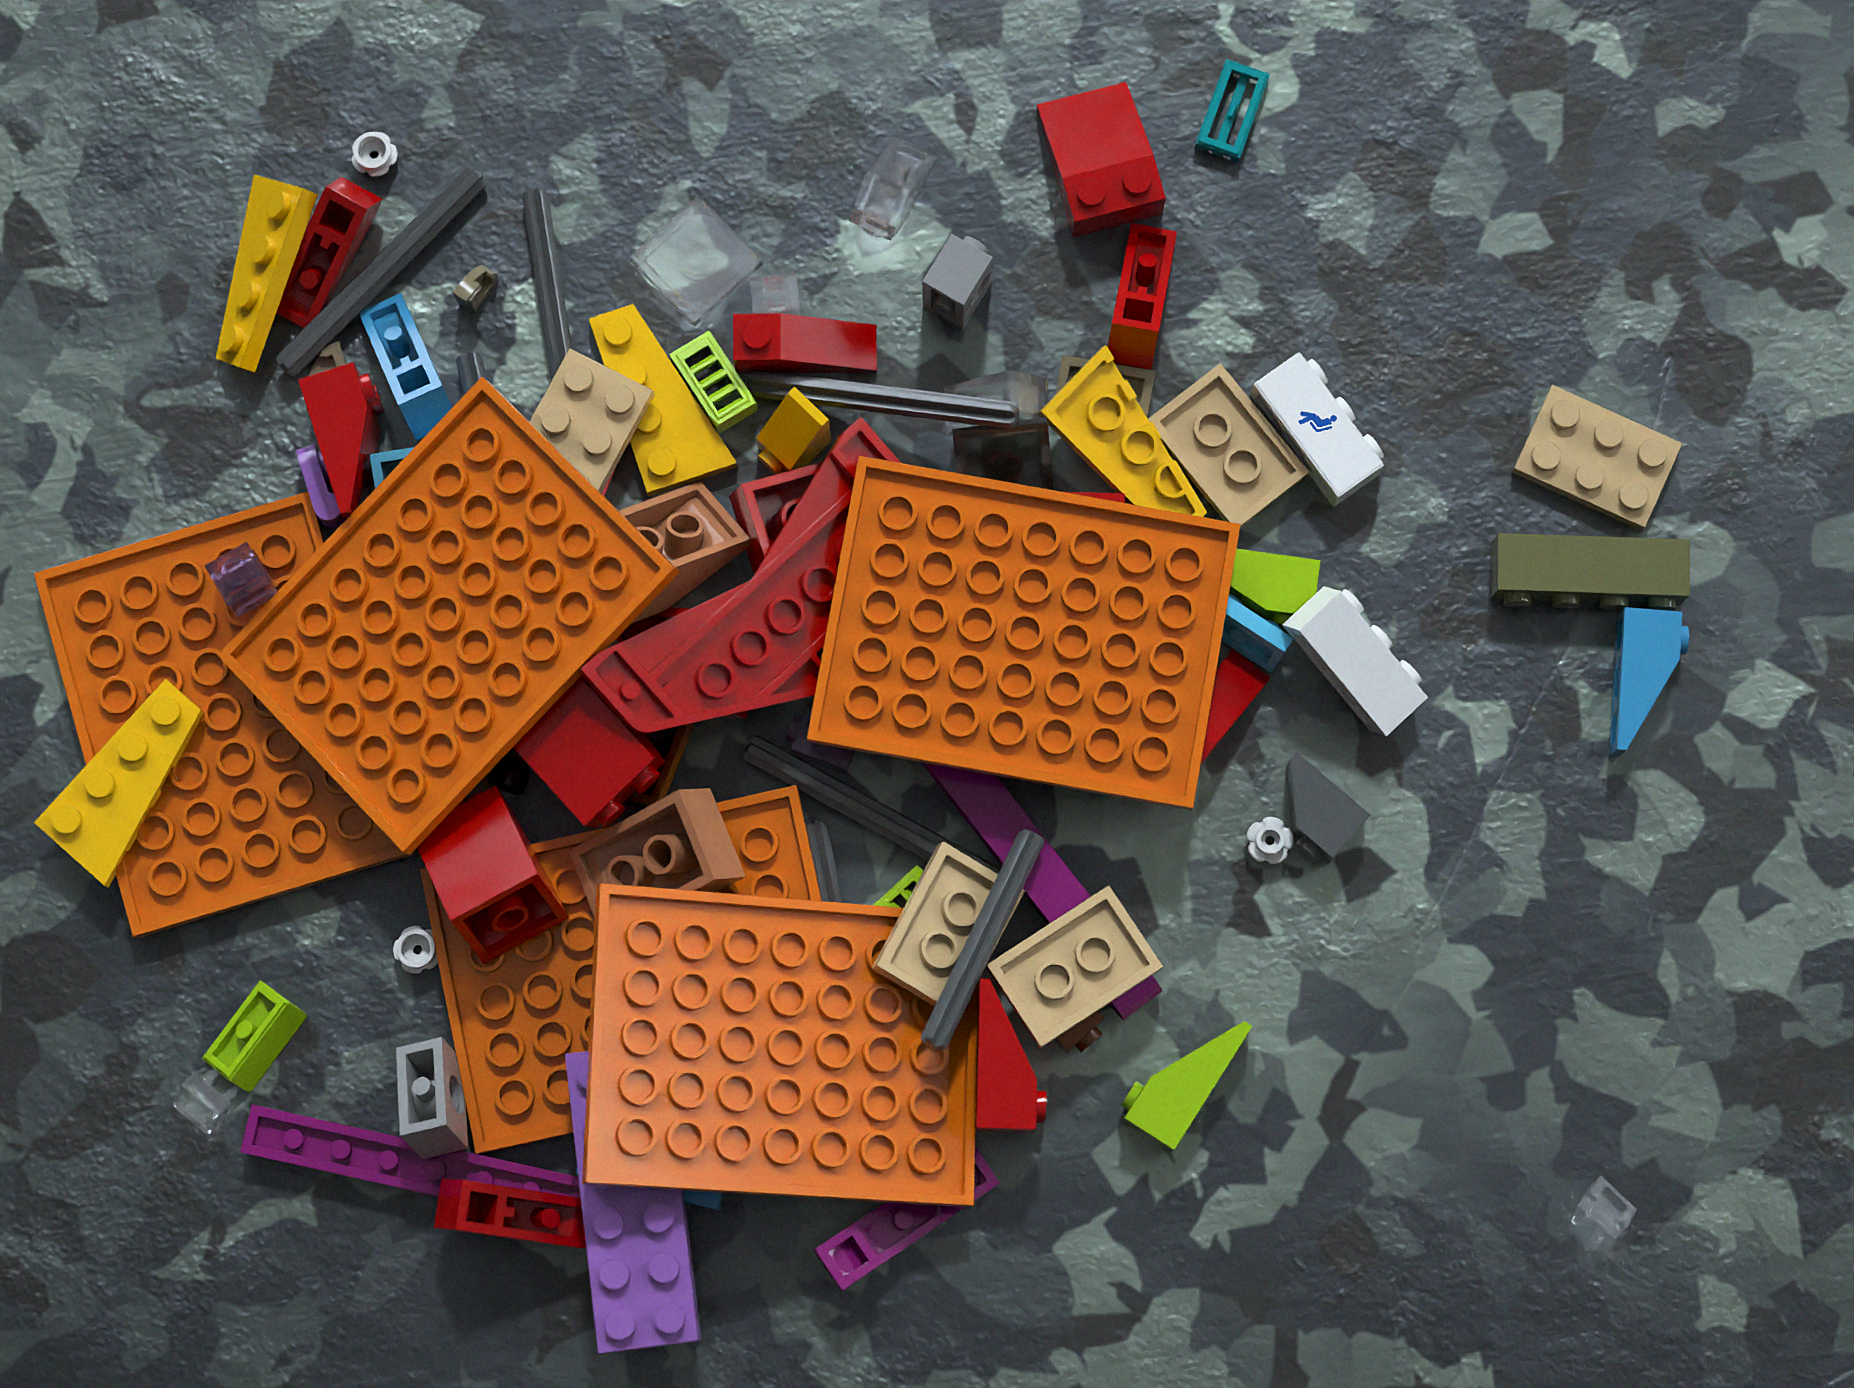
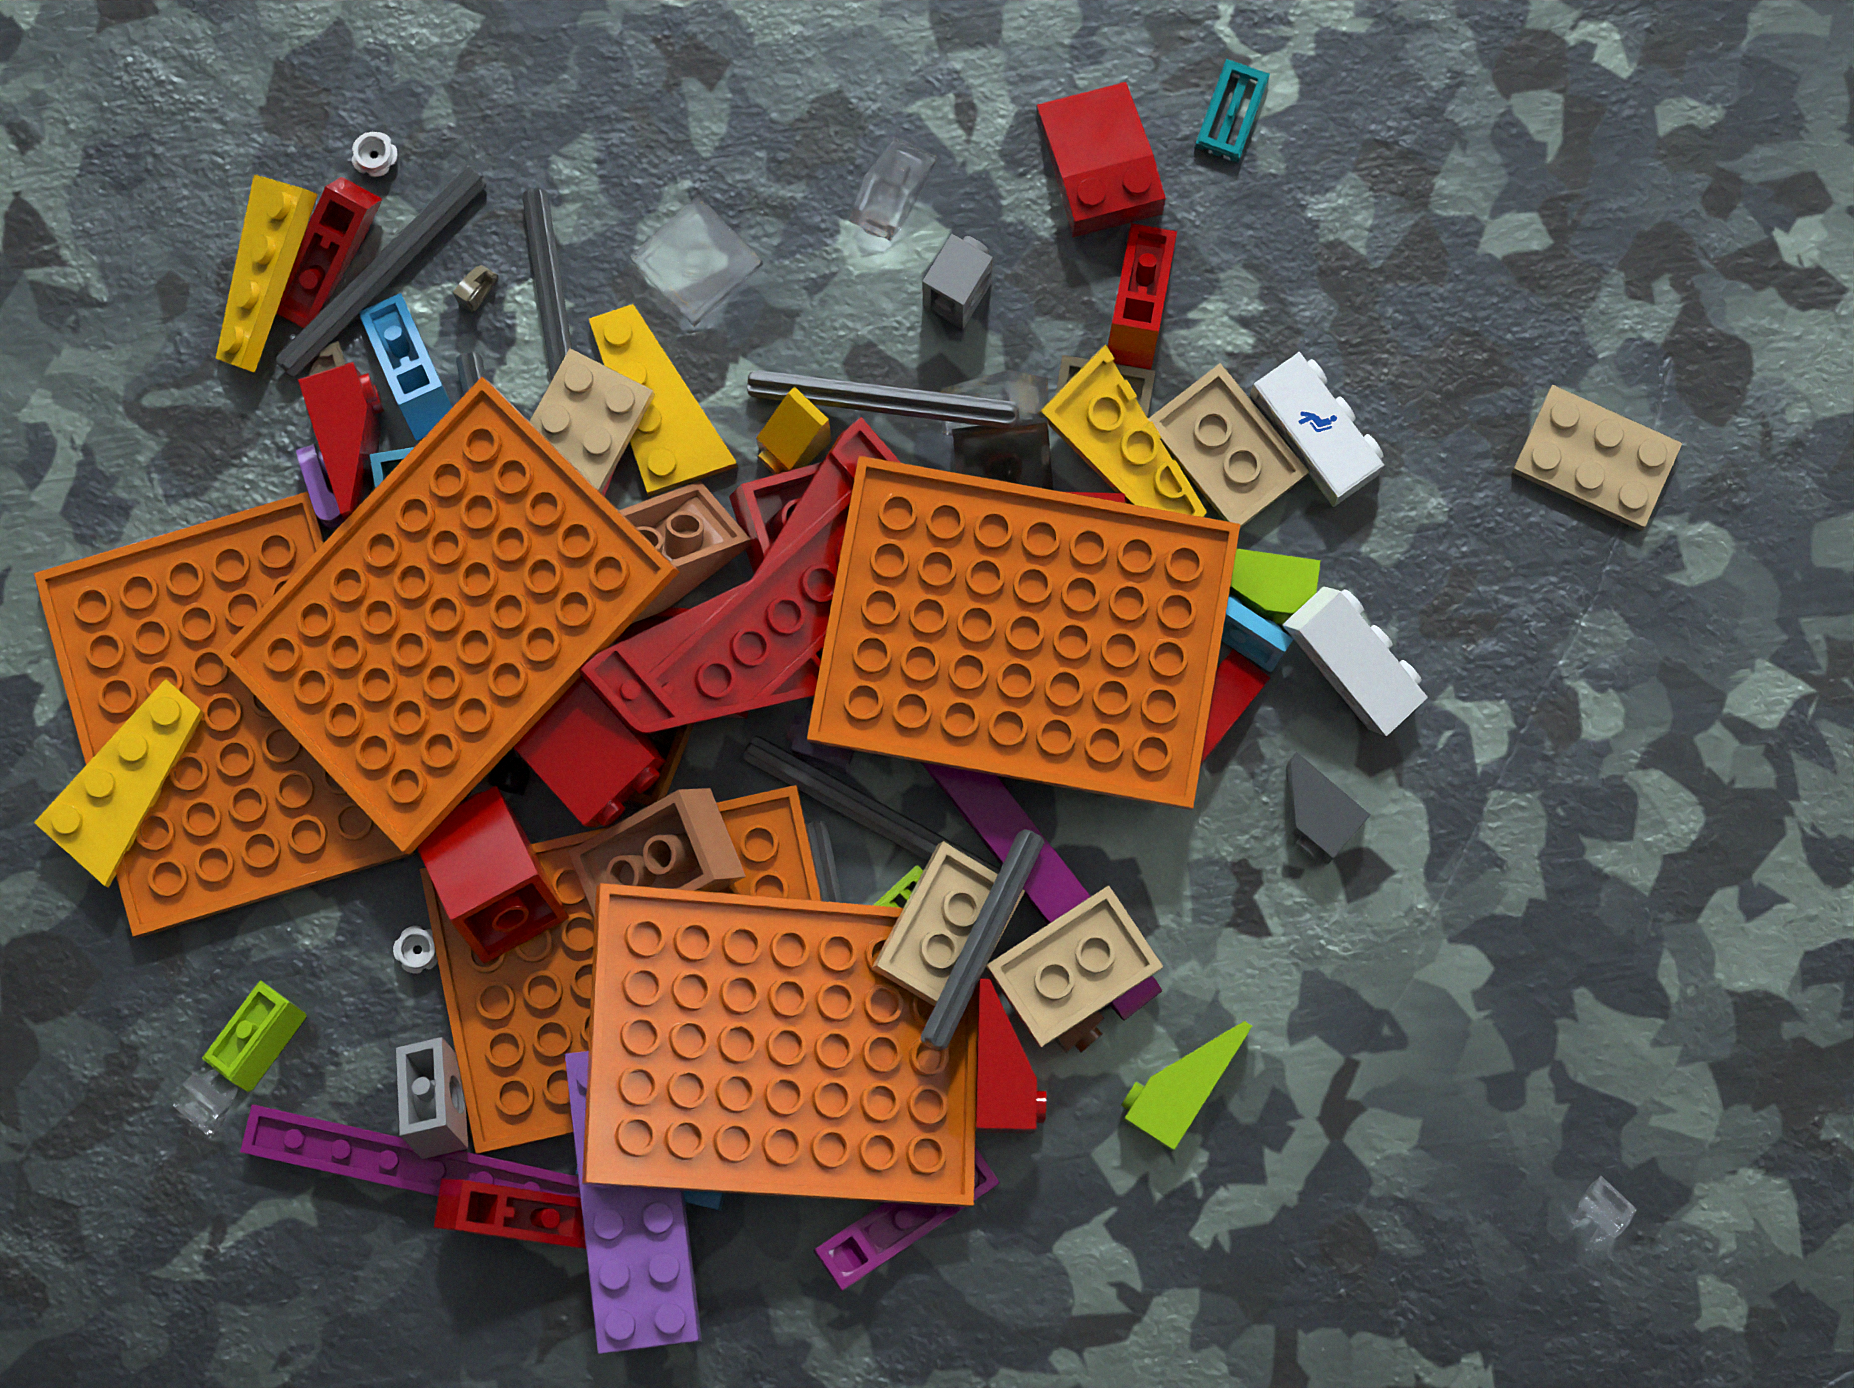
clear purple brick [205,542,279,617] -> none
lime slope [669,331,758,434] -> none
red slope [733,313,877,374] -> none
clear tile [749,272,801,316] -> none
white plate [1246,817,1294,864] -> none
olive brick [1491,533,1690,611] -> none
dark azure slope [1609,607,1689,757] -> none

